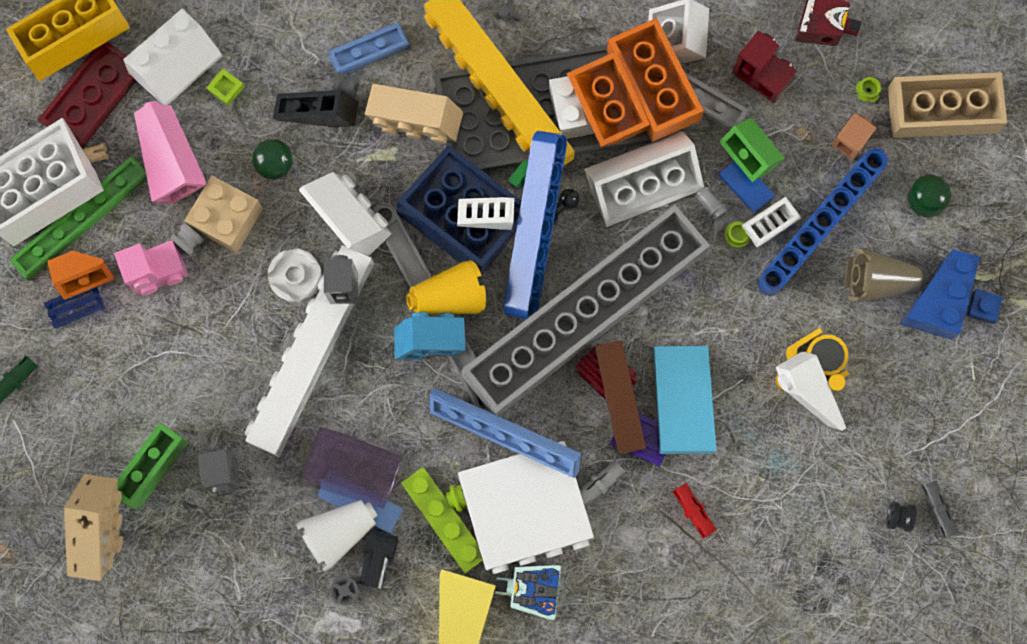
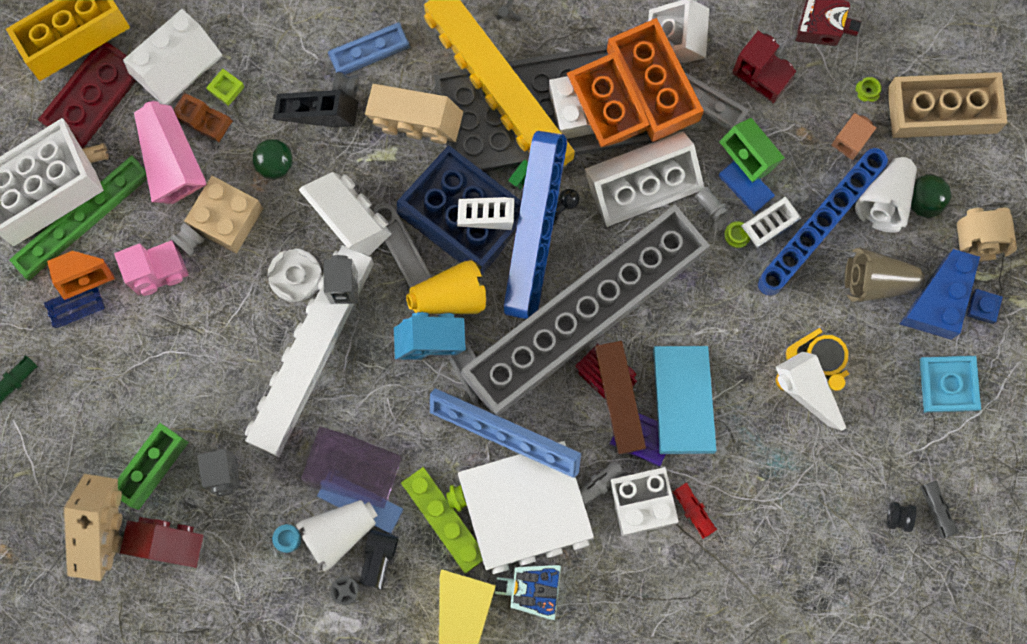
none -> dark red brick [119,517,204,568]
none -> dark orange slope [174,93,233,142]
none -> medium azure tile [272,524,302,553]
none -> white slope [611,467,679,537]
none -> white cone [855,157,917,232]
none -> medium azure tile [919,356,981,413]
none -> tan brick [957,208,1017,261]

